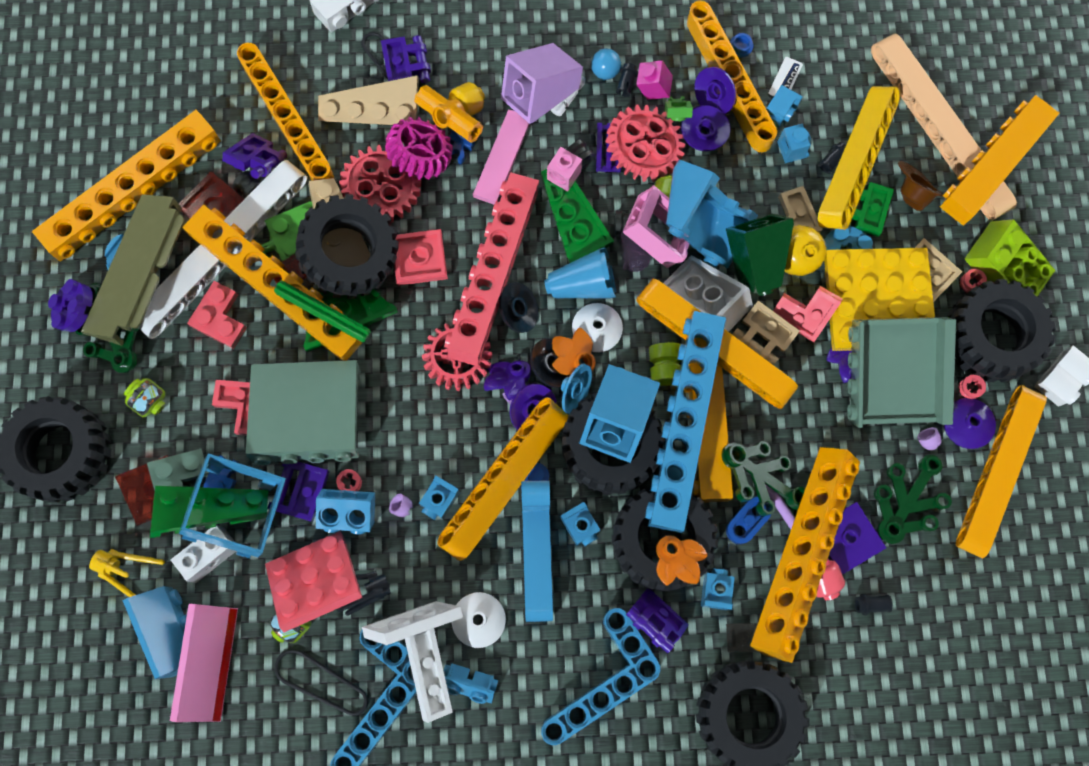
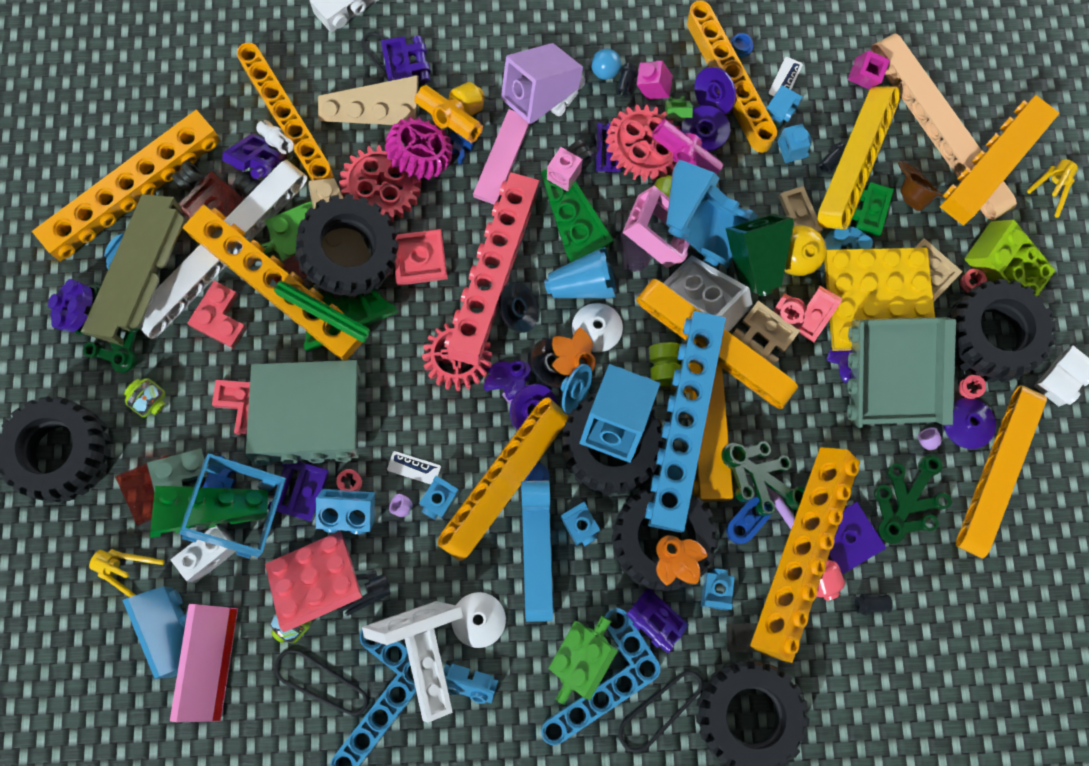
none -> pearl dark grey wheel [171,160,205,192]
none -> white pin [257,120,293,154]
none -> white sticker [387,451,441,484]
none -> bright green plate [548,615,618,705]
none -> black piece [618,670,703,753]
none -> dark pink piece [651,118,723,175]
none -> coral bush [780,297,806,324]
none -> dark pink brick [848,50,890,89]
none -> yellow plant [1027,159,1078,218]

